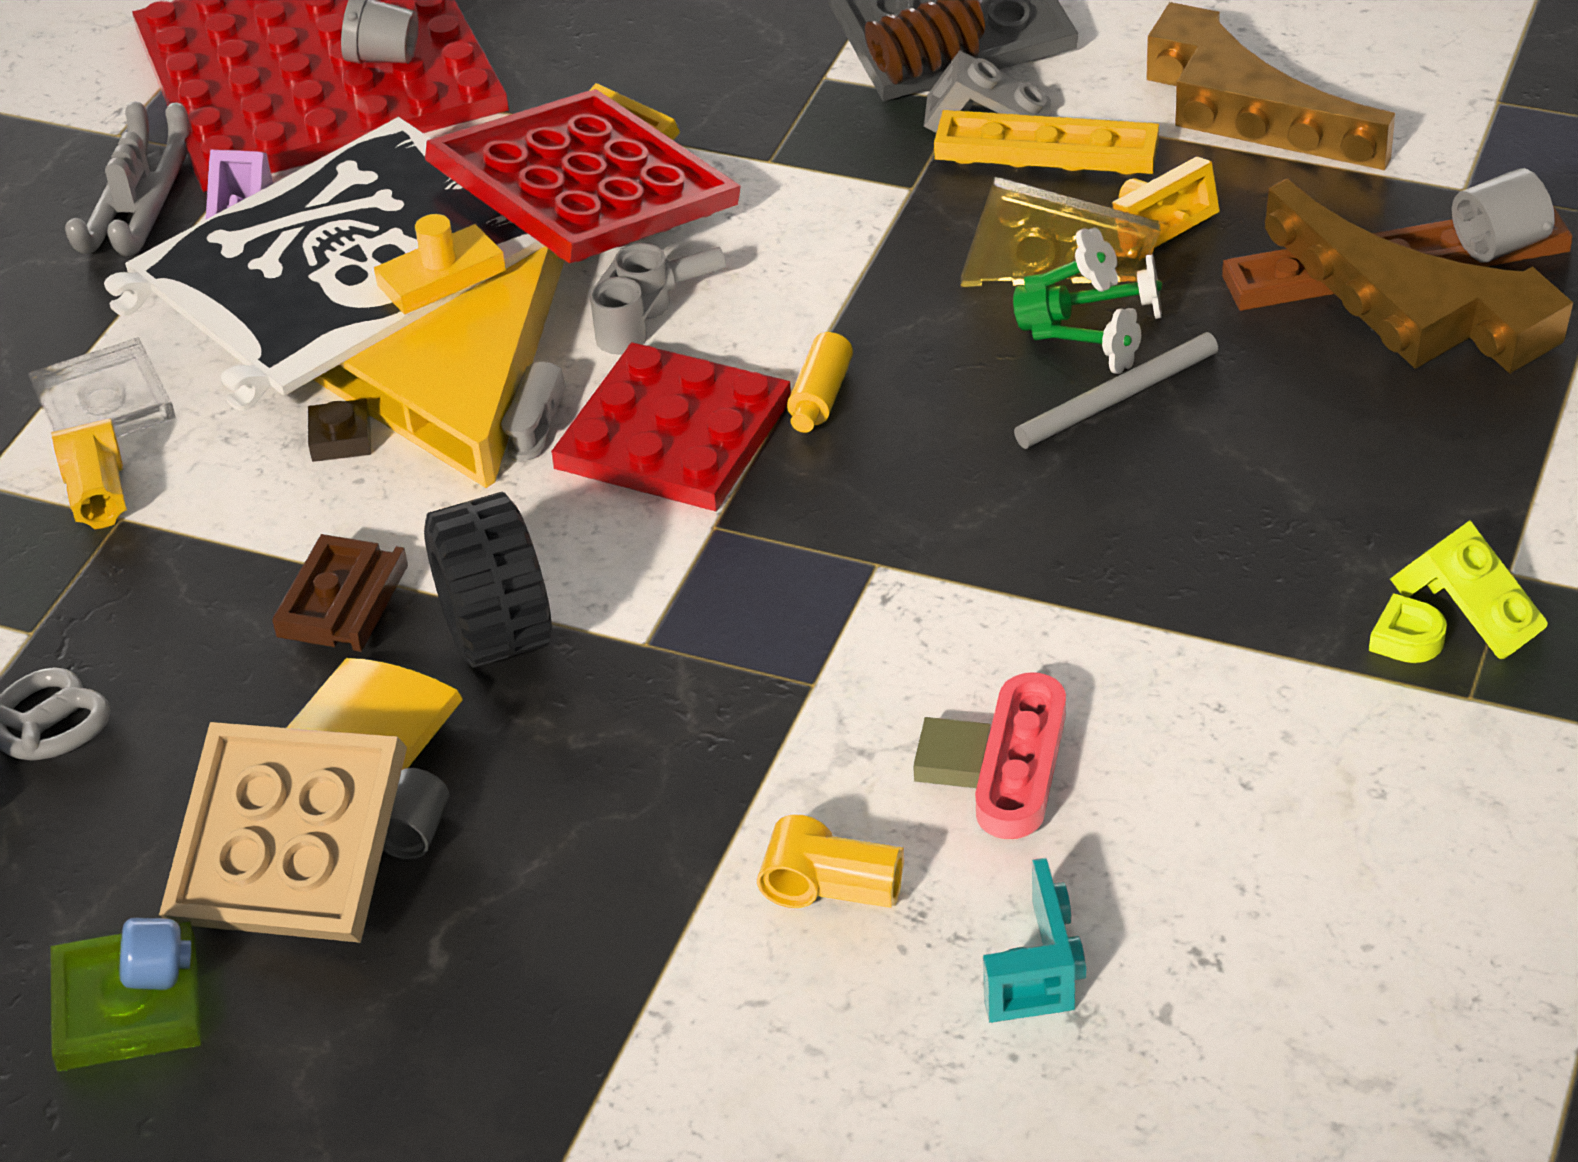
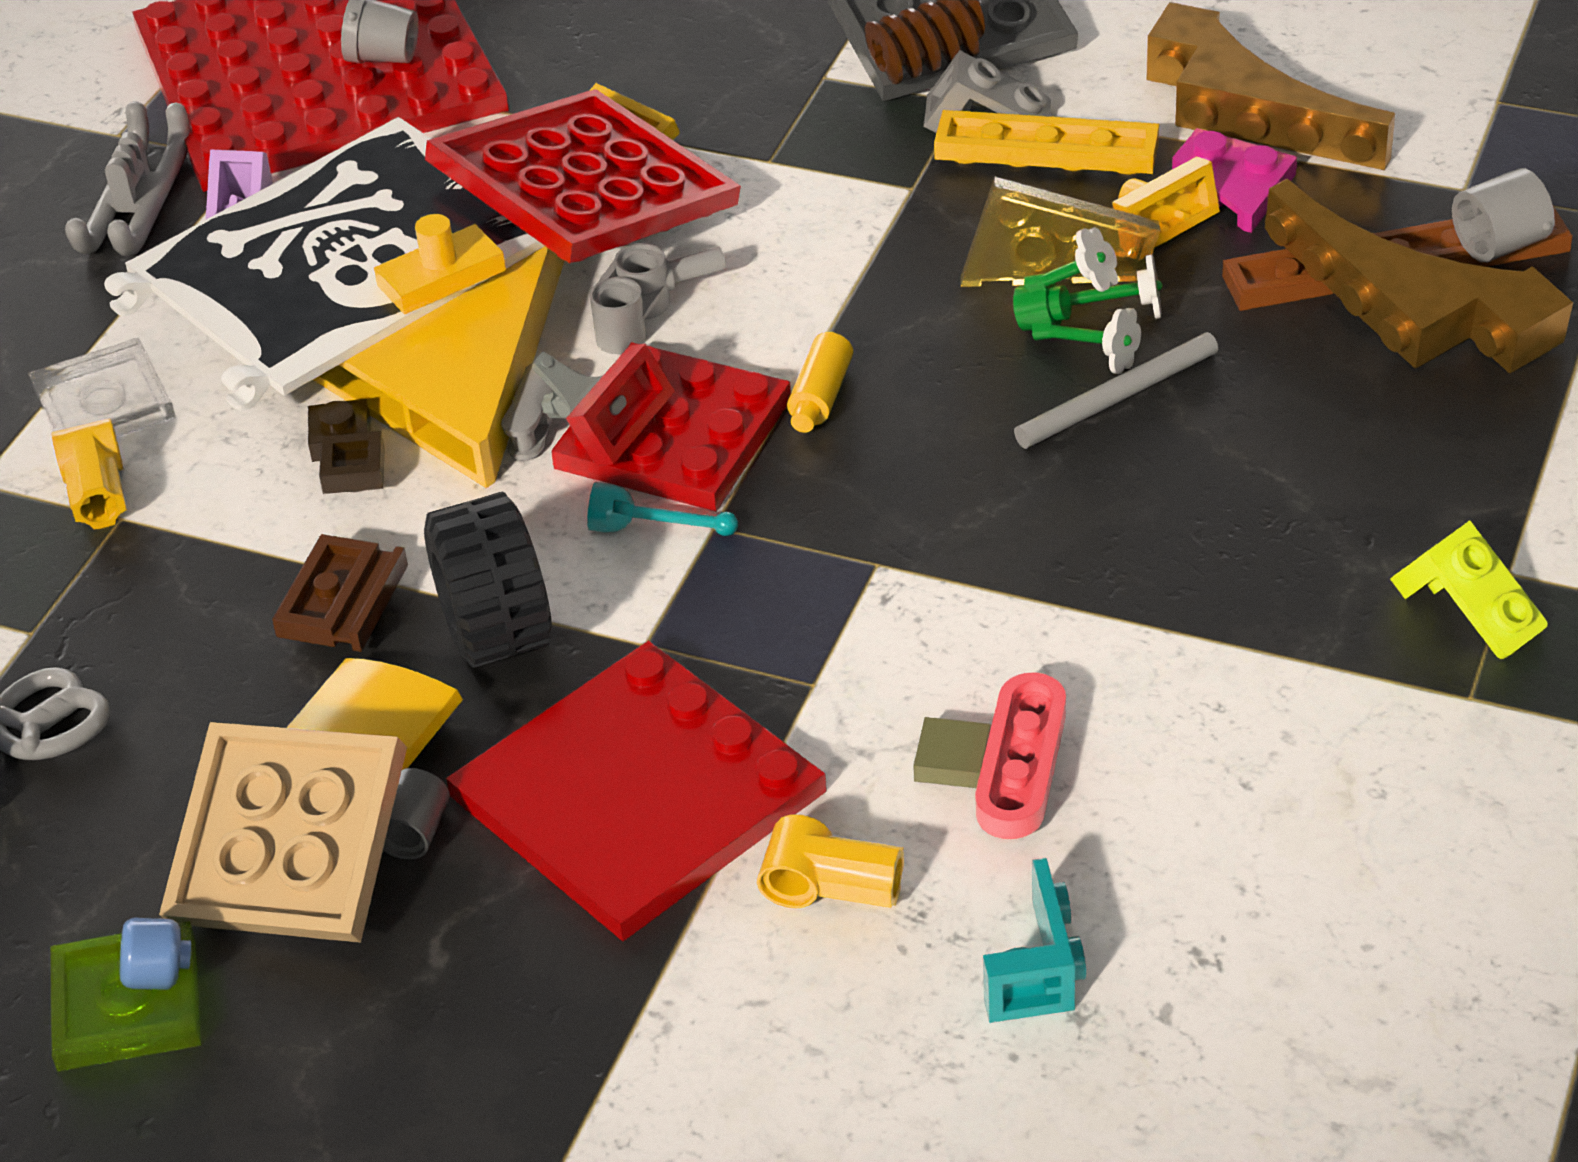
neon yellow tile [1369,593,1447,663] -> none
none -> dark brown plate [319,431,385,494]
none -> red plate [446,640,827,942]
none -> red piece [532,343,675,467]
none -> teal hinge [587,482,738,536]
none -> dark pink wing [1172,128,1297,233]

